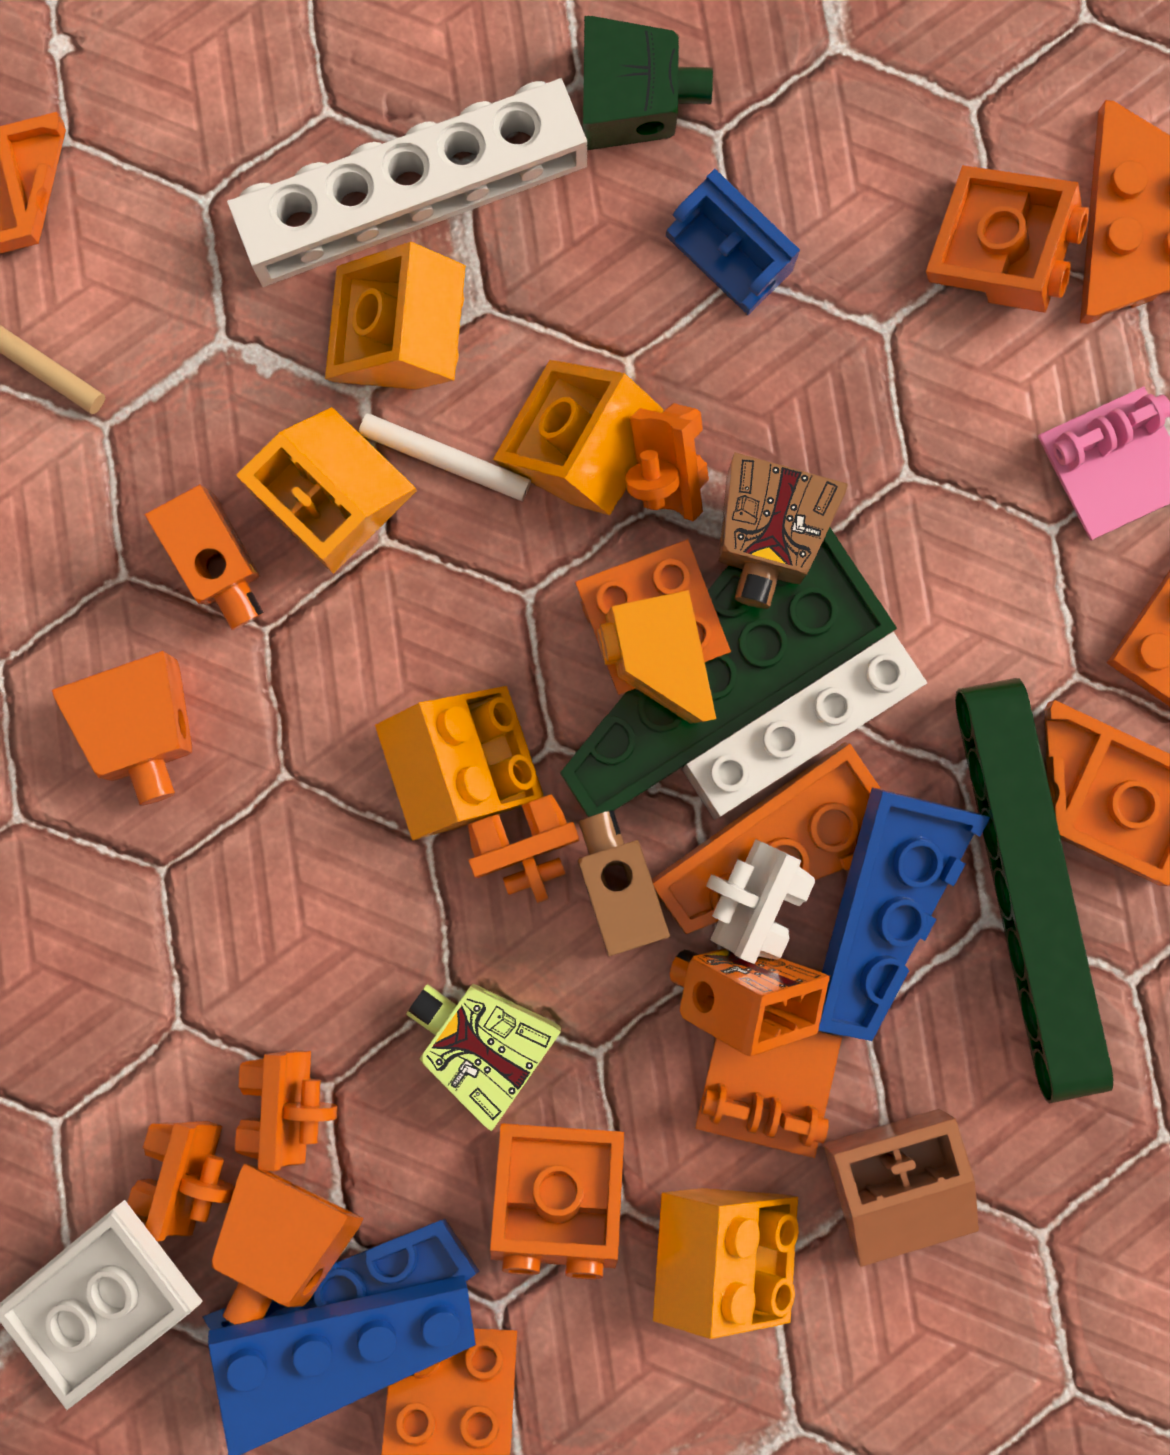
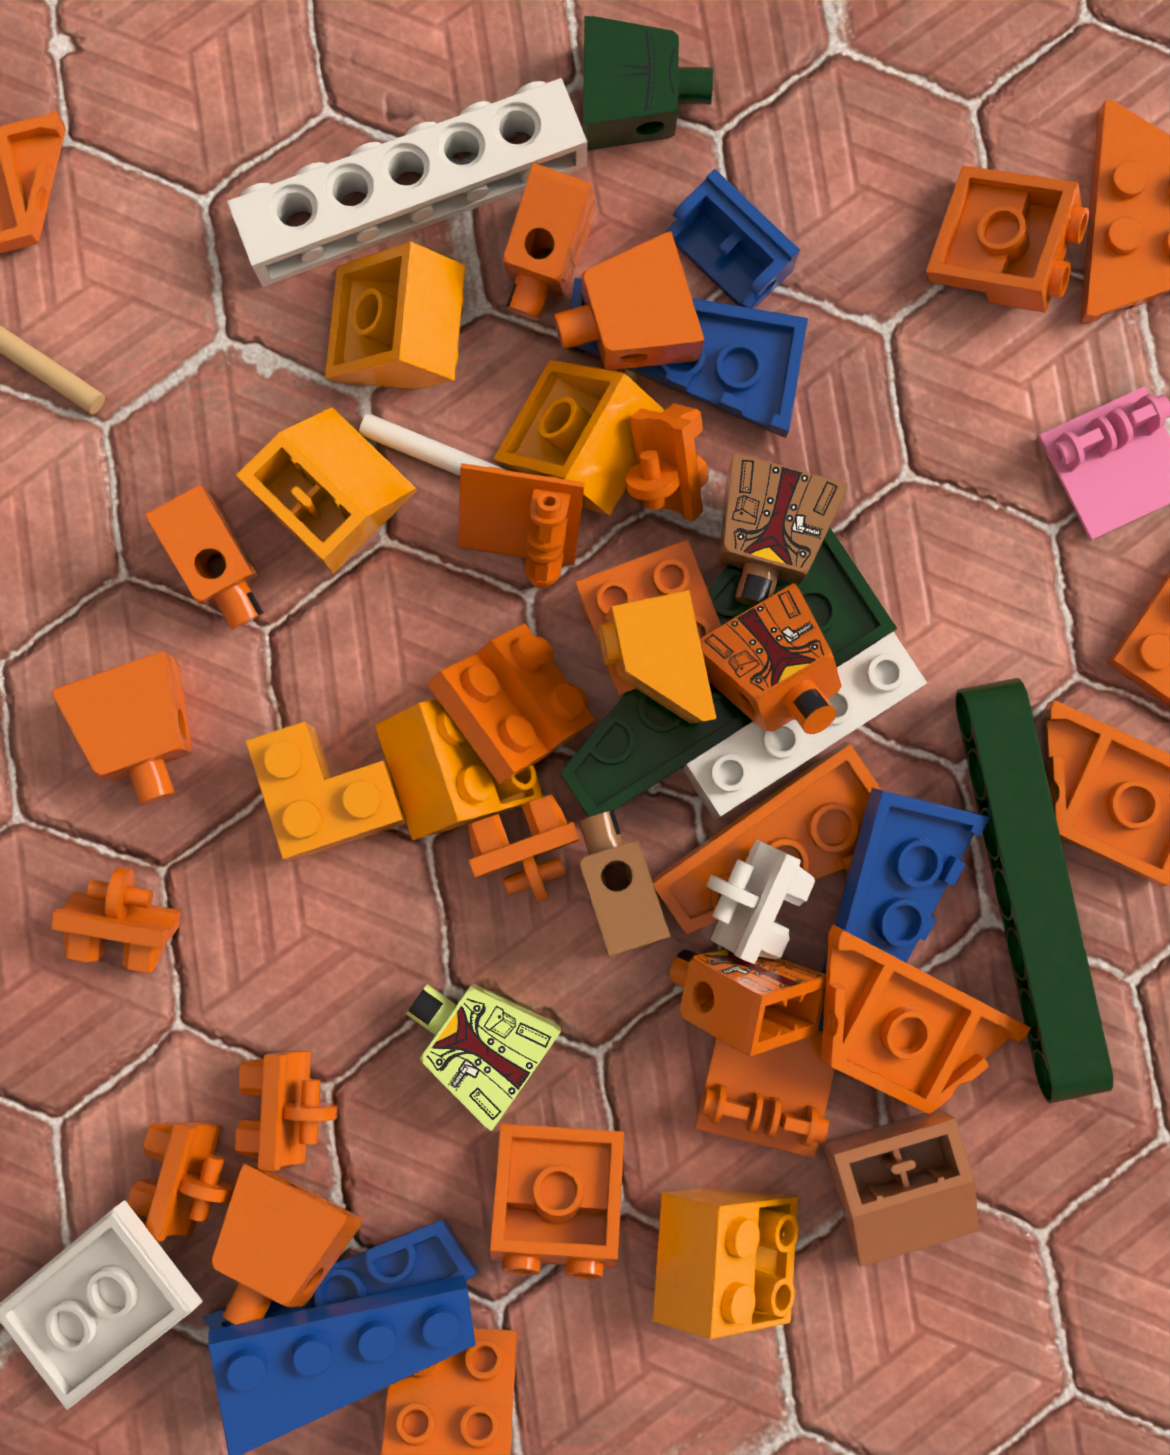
none -> orange hips [51,866,181,973]
none -> light orange brick [246,721,407,861]
none -> orange plate [427,623,596,785]
none -> orange hinge [458,463,585,589]
none -> orange torso [503,163,596,320]
none -> orange torso [554,231,704,370]
none -> blue wing [569,278,808,438]
none -> orange torso [700,583,842,734]
none -> orange wing [821,925,1031,1115]

